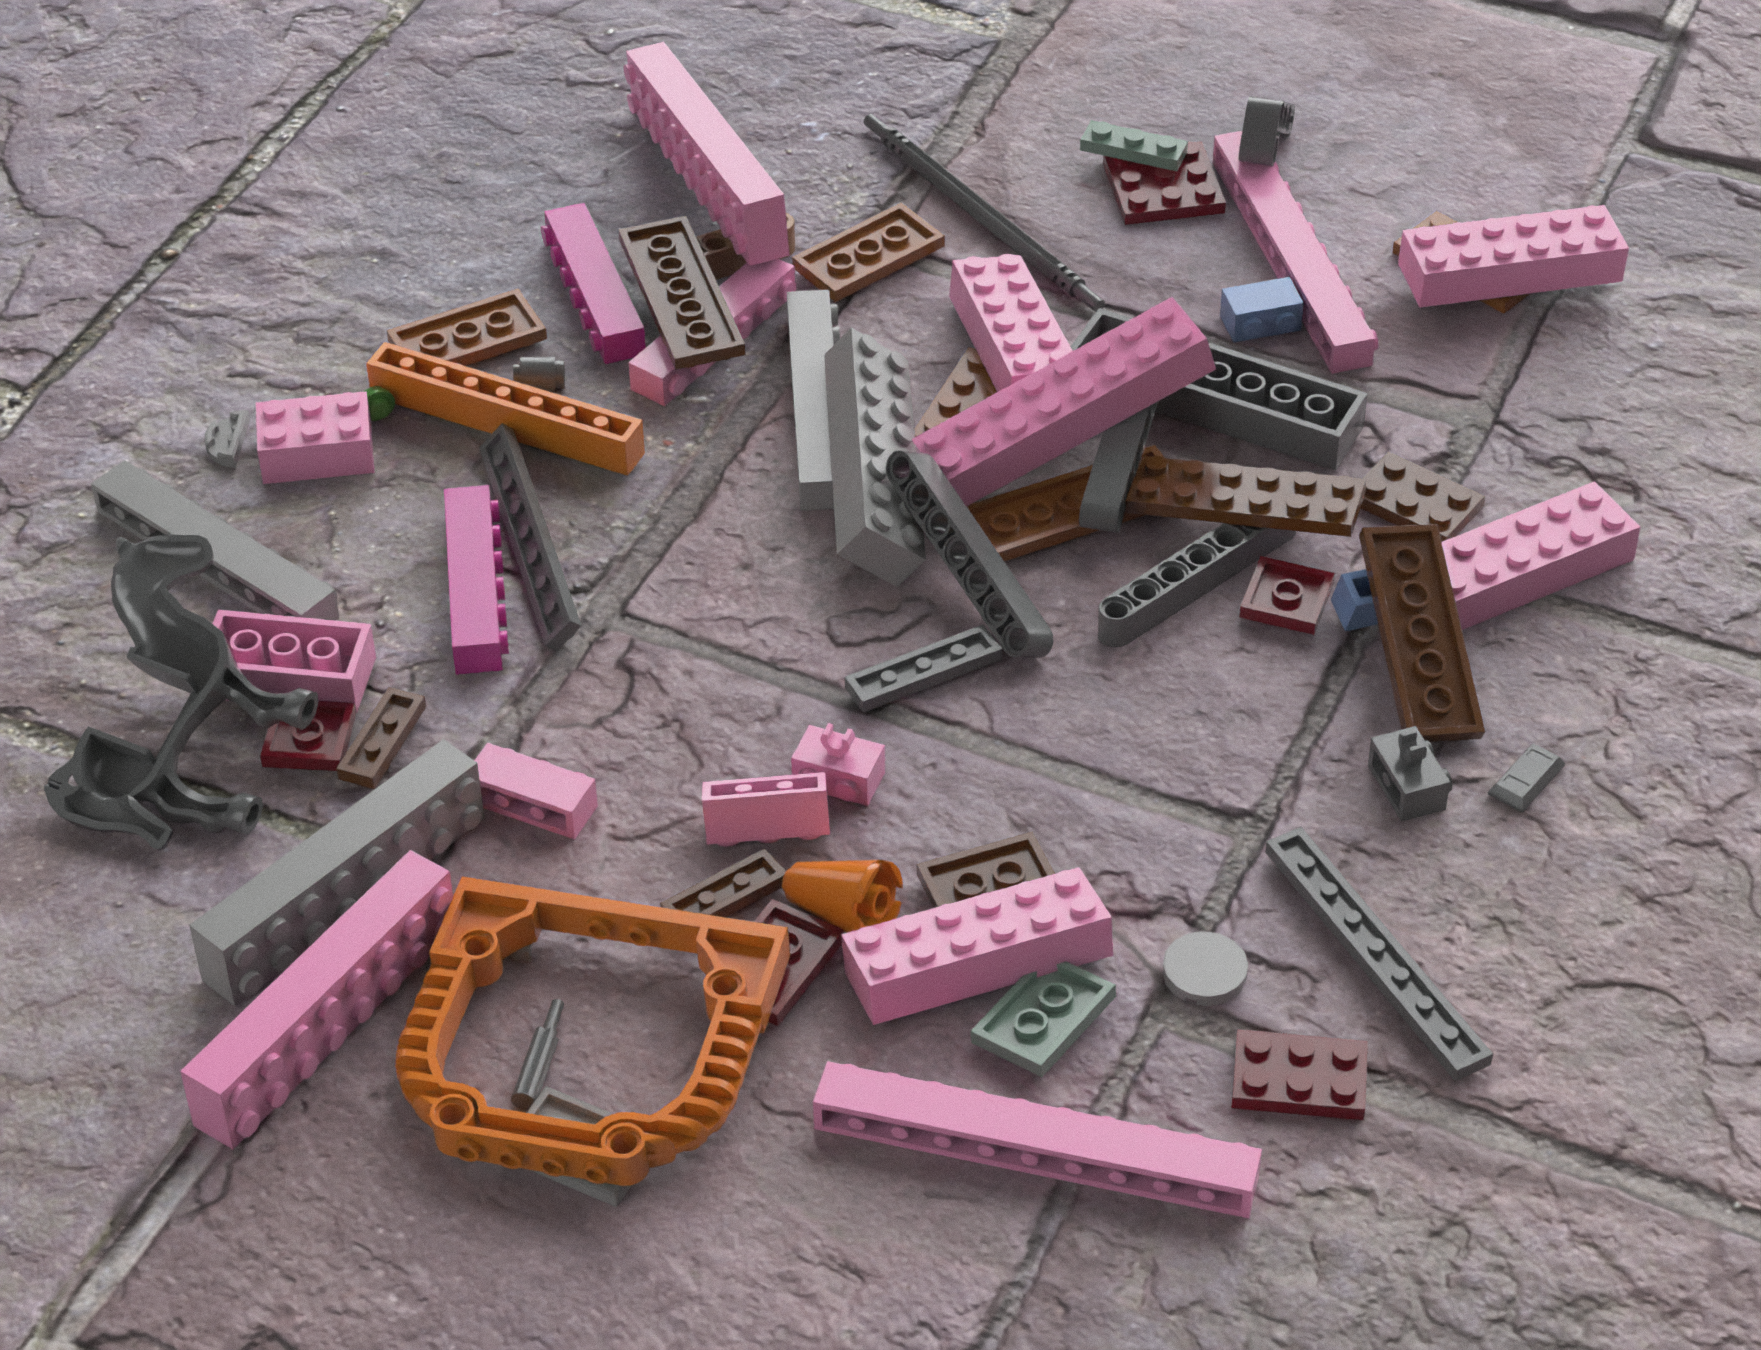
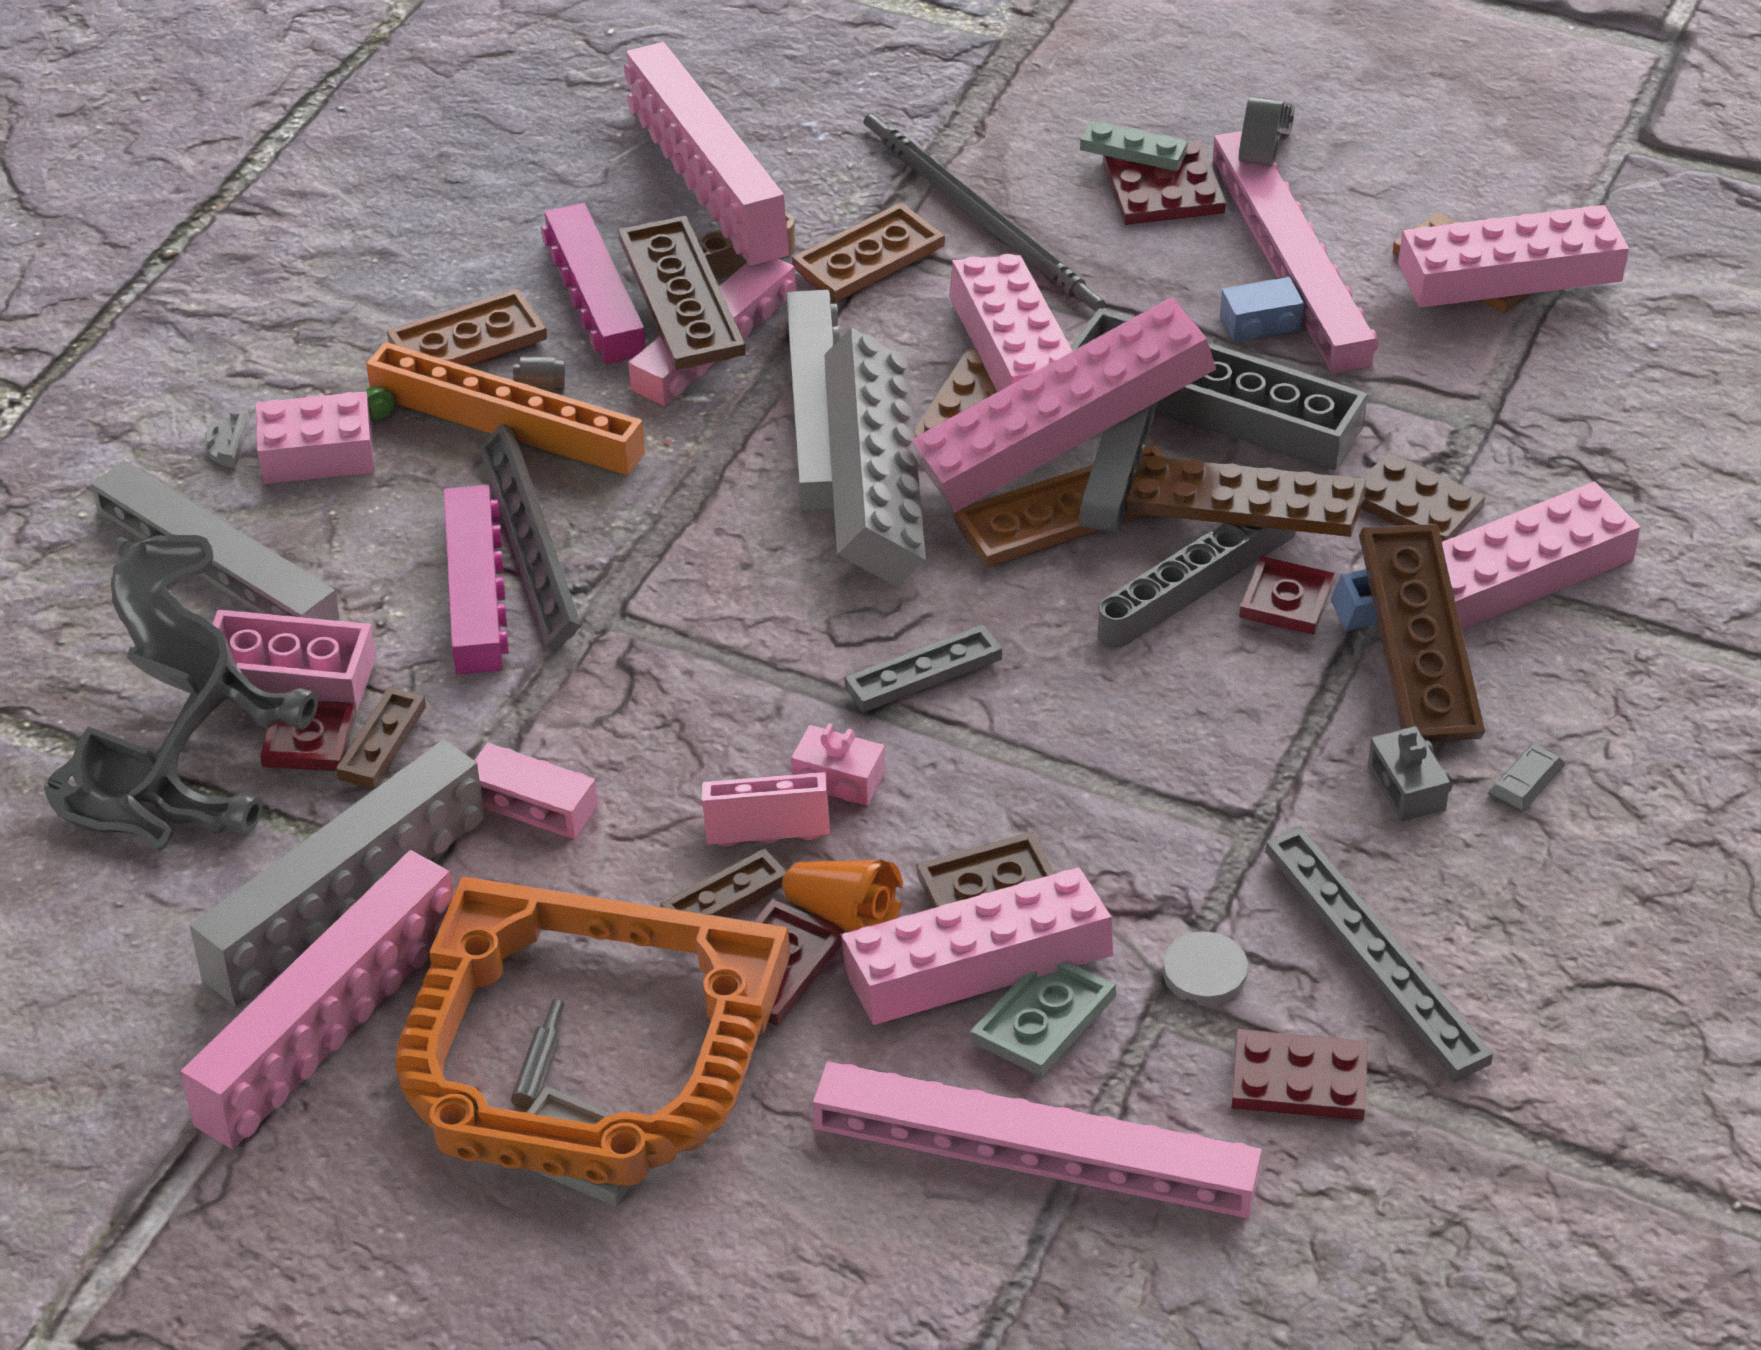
dark grey beam [885,450,1054,658] -> none

